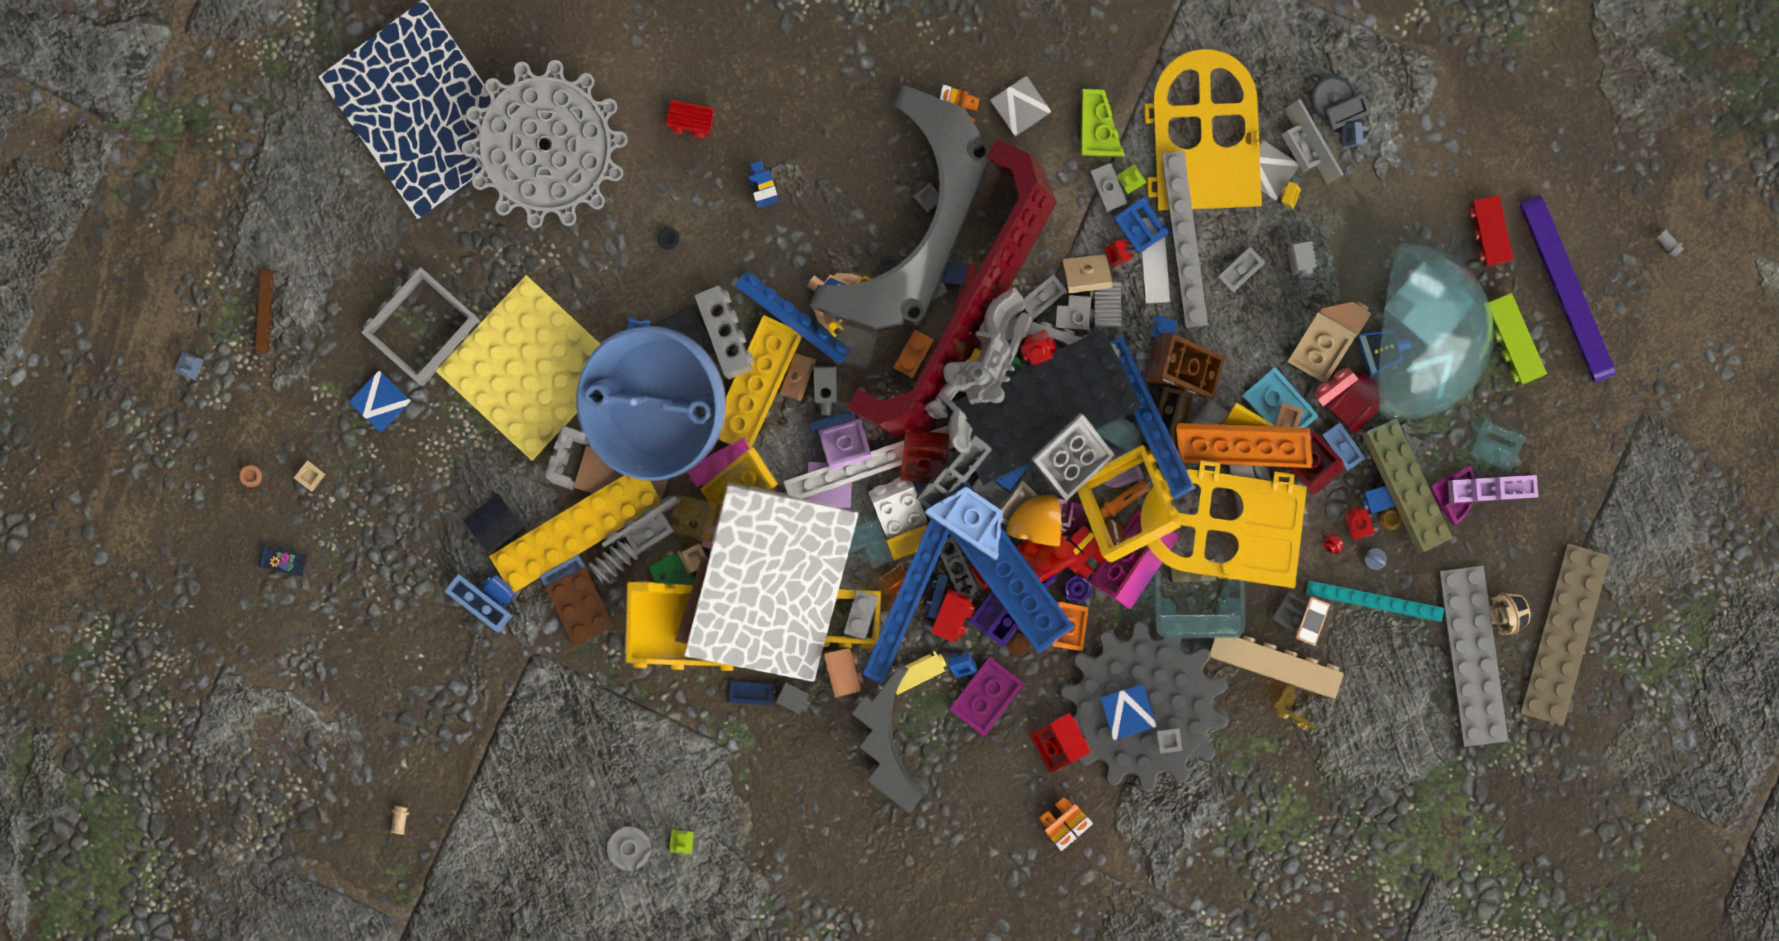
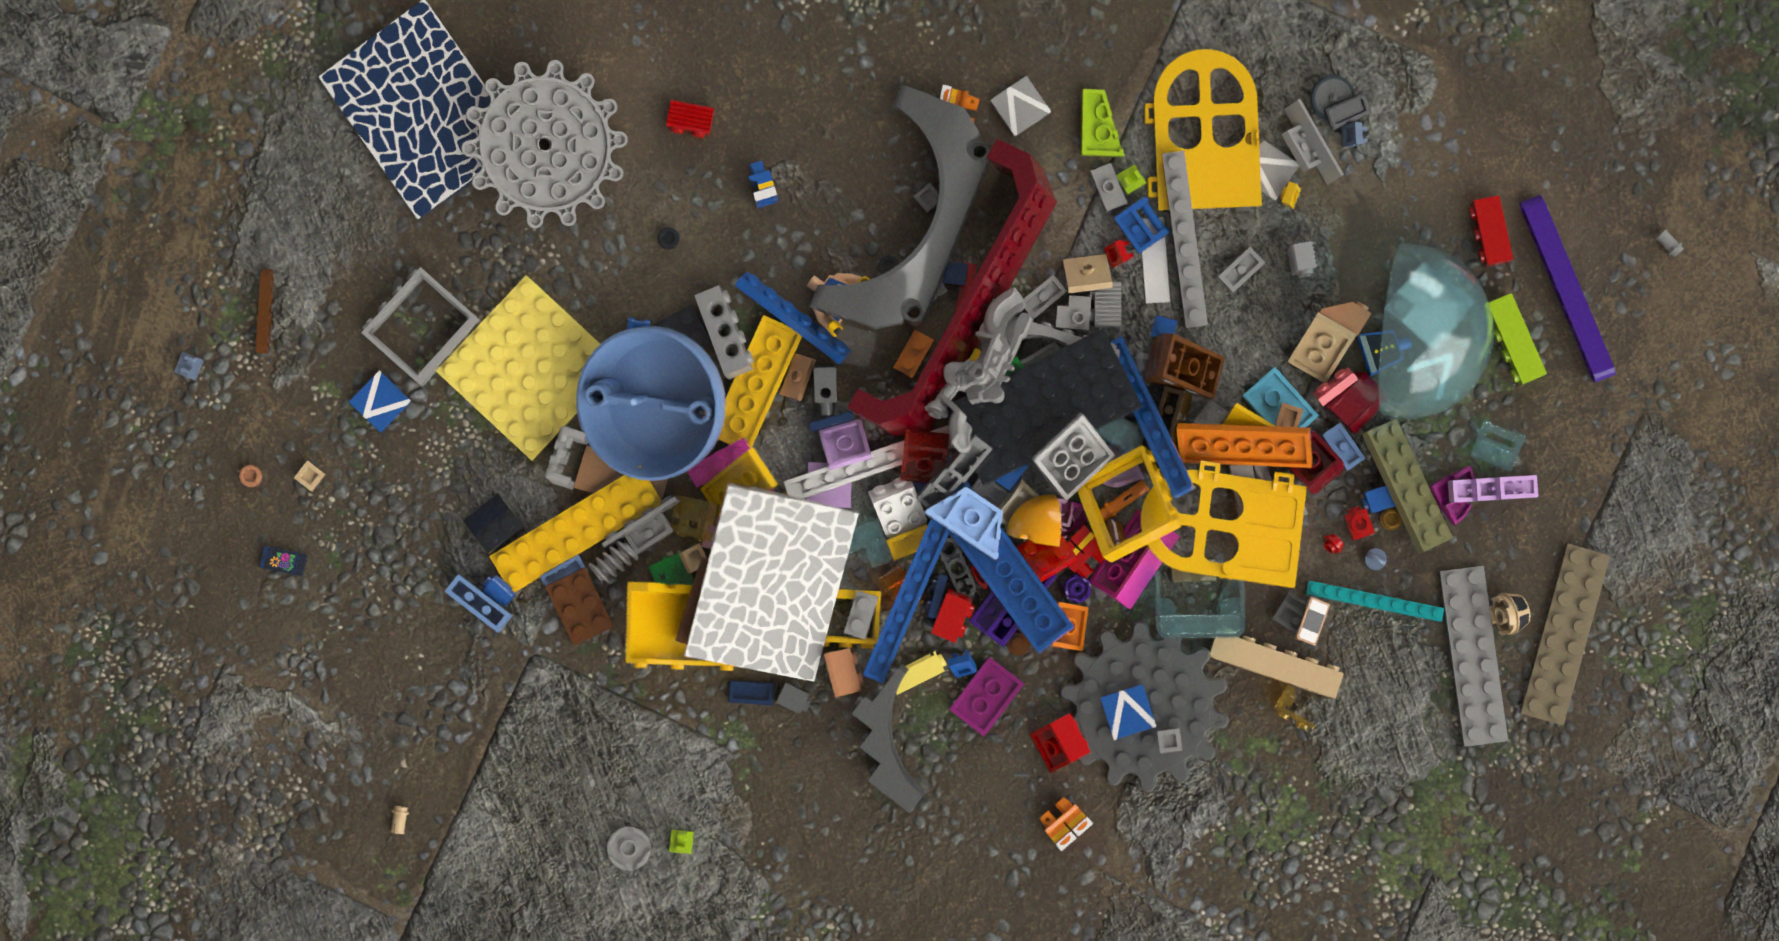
red brick [1021,329,1056,366] -> none

